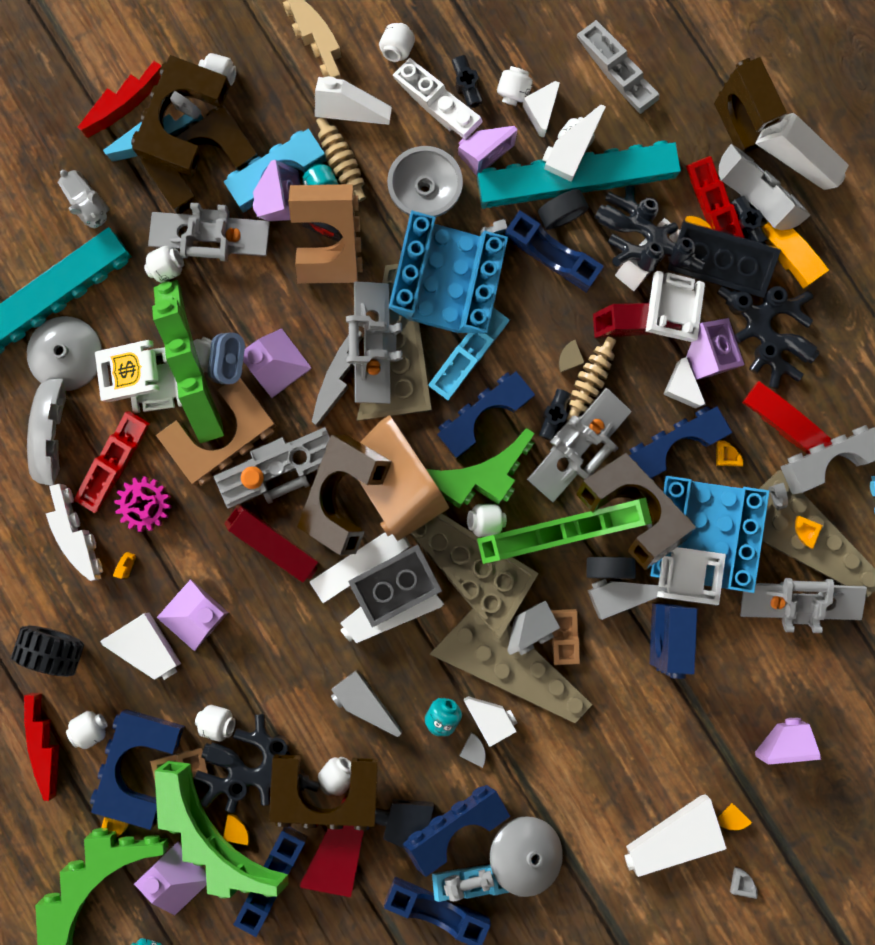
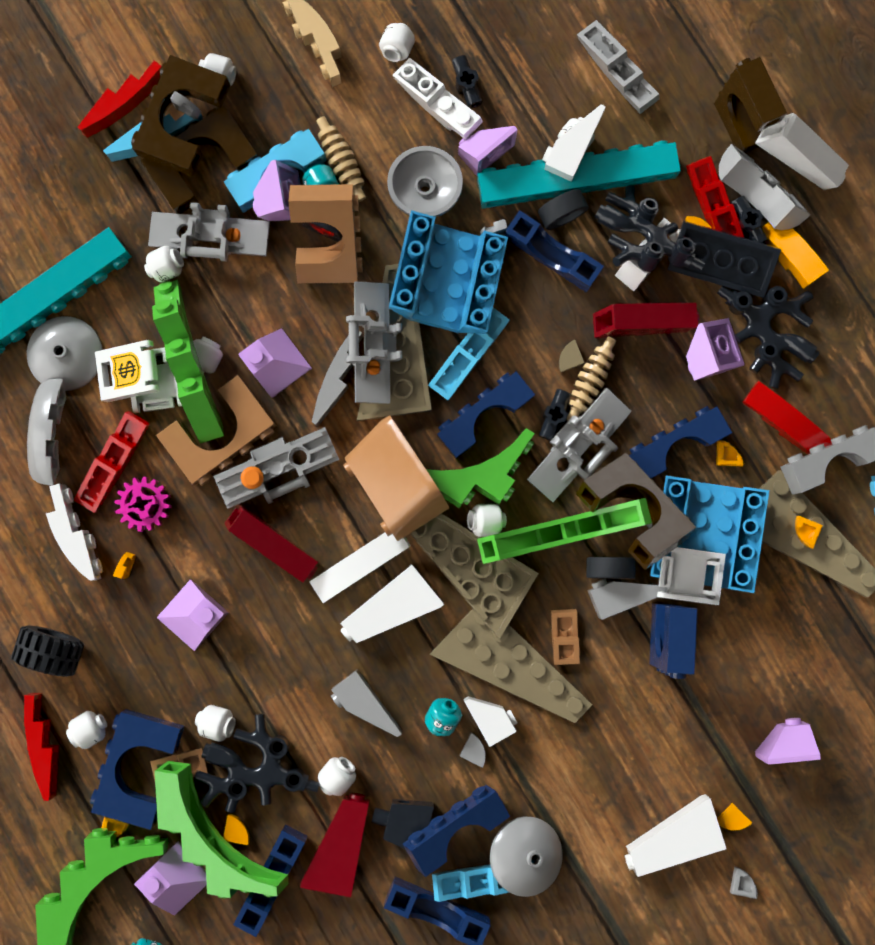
light grey animal [58,170,110,229] -> none
white slope [100,612,181,680] -> none
sand blue brick [208,333,245,384] -> none
dark brown arch [269,754,378,830] -> none
arch [297,435,392,555] -> none
white slope [315,76,392,125] -> none
flat silver brick [348,545,442,628] -> none
light grey bar [444,869,494,901] -> none
white head [497,66,533,106] -> none
light grey slope [507,601,560,655] -> none
white slope [523,81,560,137] -> none
white container [646,271,705,342] -> none
white slope [664,357,705,408] -> none
light grey piece [740,578,867,633] -> none
light grey tile [768,483,788,511] -> none

